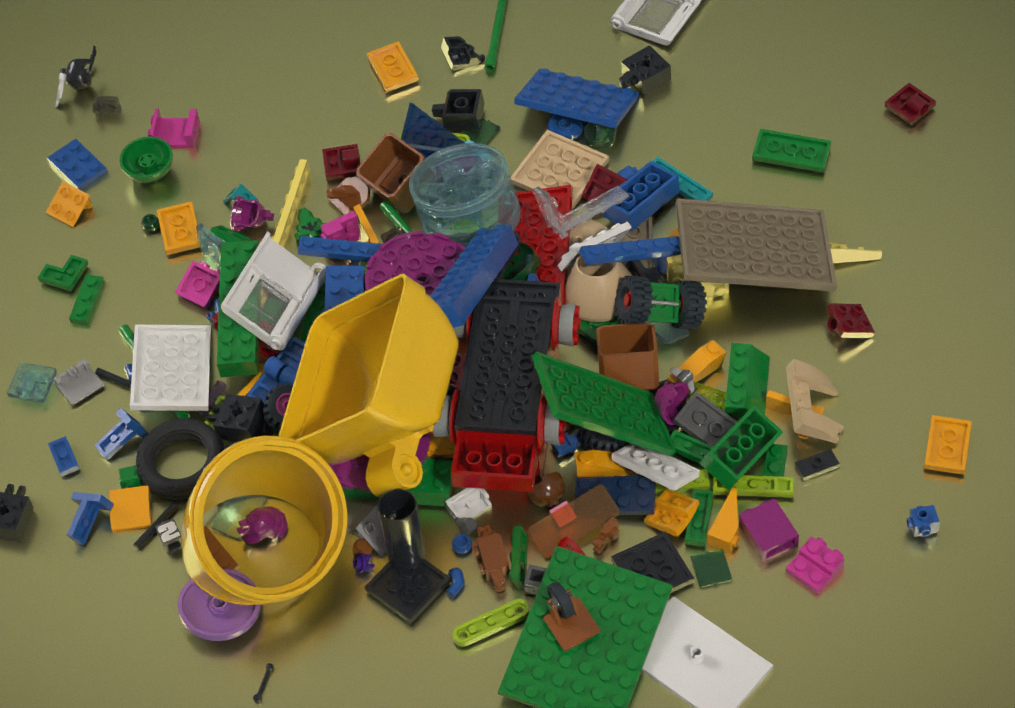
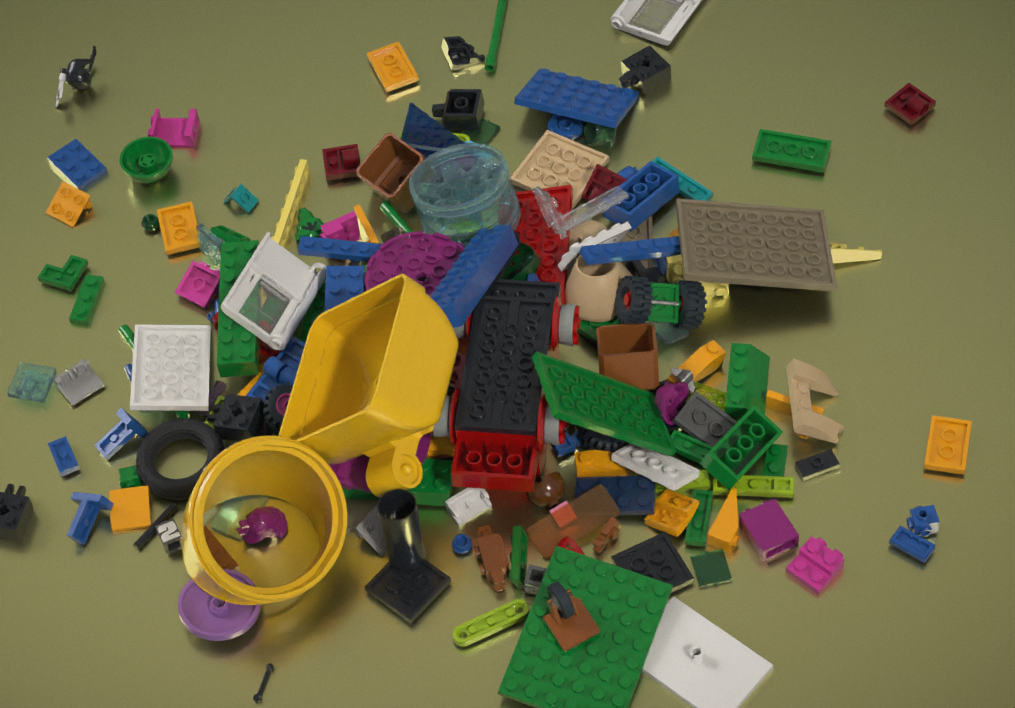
clear smoke bracket [92,96,121,120] -> none
black bar [95,368,131,389] -> none
magenta helmet [230,195,274,231] -> none
dark orange piece [326,177,370,215] -> none
dark orange plate [352,538,373,555] -> none
dark purple plate [353,553,375,573] -> none
blue arm [446,568,465,598] -> none
dark grey piece [455,517,480,535] -> none
dark red plate [826,303,875,338] -> none
none -> blue plate [889,526,936,564]

